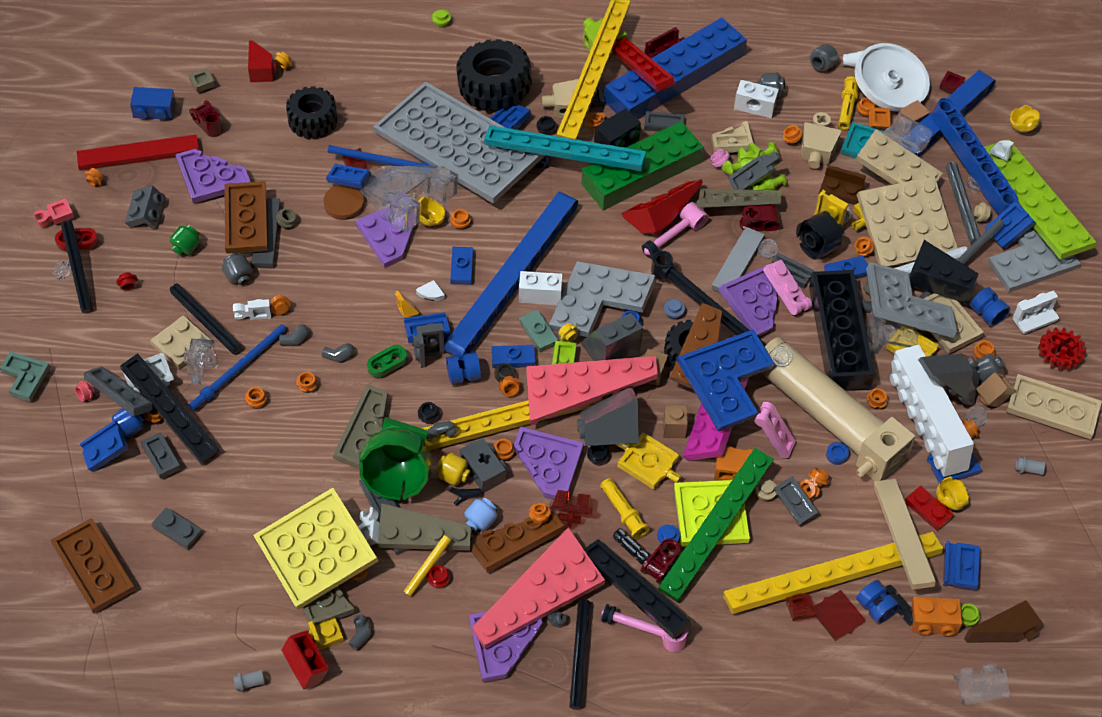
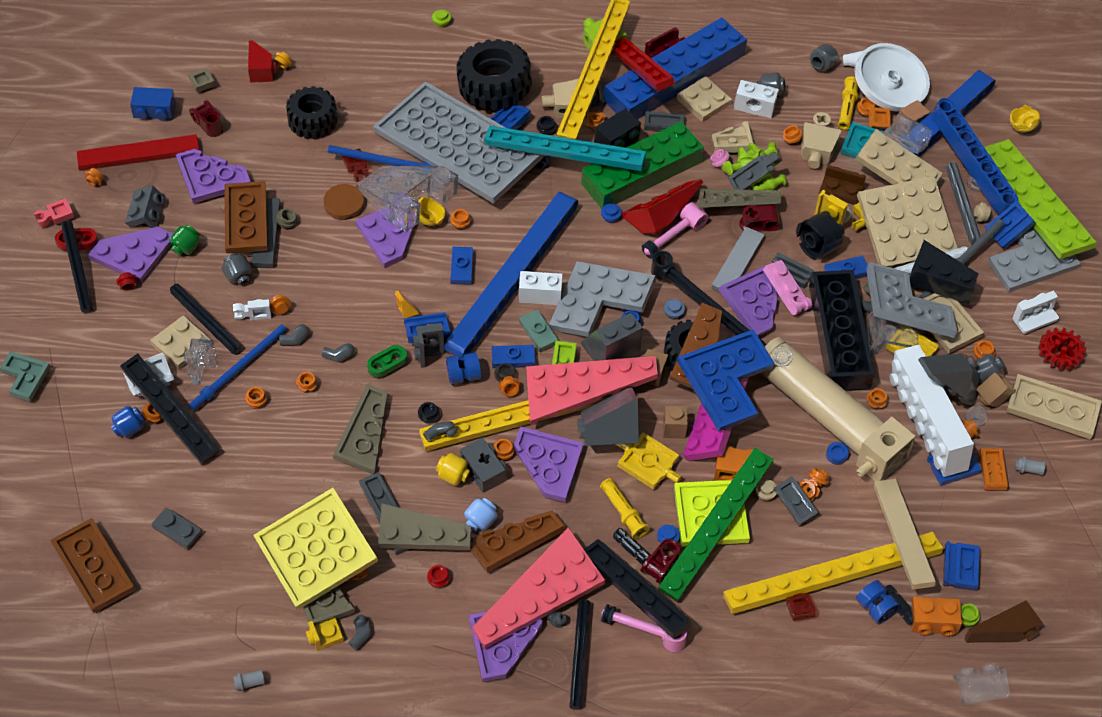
clear plate [52,260,71,280] -> none
coral plate [75,381,94,402] -> none
blue plate [80,420,128,472] -> none
dark grey tile [84,366,153,416] -> none
dark grey plate [141,432,181,479] -> none
red brick [281,630,329,690] -> none
blue plate [326,164,371,189] -> none
white plate [357,507,380,546] -> none
green plate [359,417,431,500] -> none
yellow bar [404,535,451,597] -> none
white tile [416,280,445,301] -> none
black bar [447,487,481,506] -> none
orange plate [529,503,551,524] -> none
clear red hips [550,490,593,528] -> none
yellow plate [558,323,578,342] -> none
black plate [587,445,609,464] -> none
bright pink plate [755,402,796,458] -> none
clear plate [758,239,778,259] -> none
clear red piece [810,590,866,641] -> none
orange plate [855,237,874,256] -> none
red plate [905,485,954,532] -> none
yellow hair [936,476,969,510] -> none
dark red plate [939,71,965,93] -> none
blue wheel [970,287,1011,327] -> none
white tile [990,140,1014,161] -> none
none -> medium lavender plate [88,227,173,283]
none -> blue plate [601,204,621,223]
none -> tan plate [677,76,732,122]
none -> orange plate [979,448,1008,490]

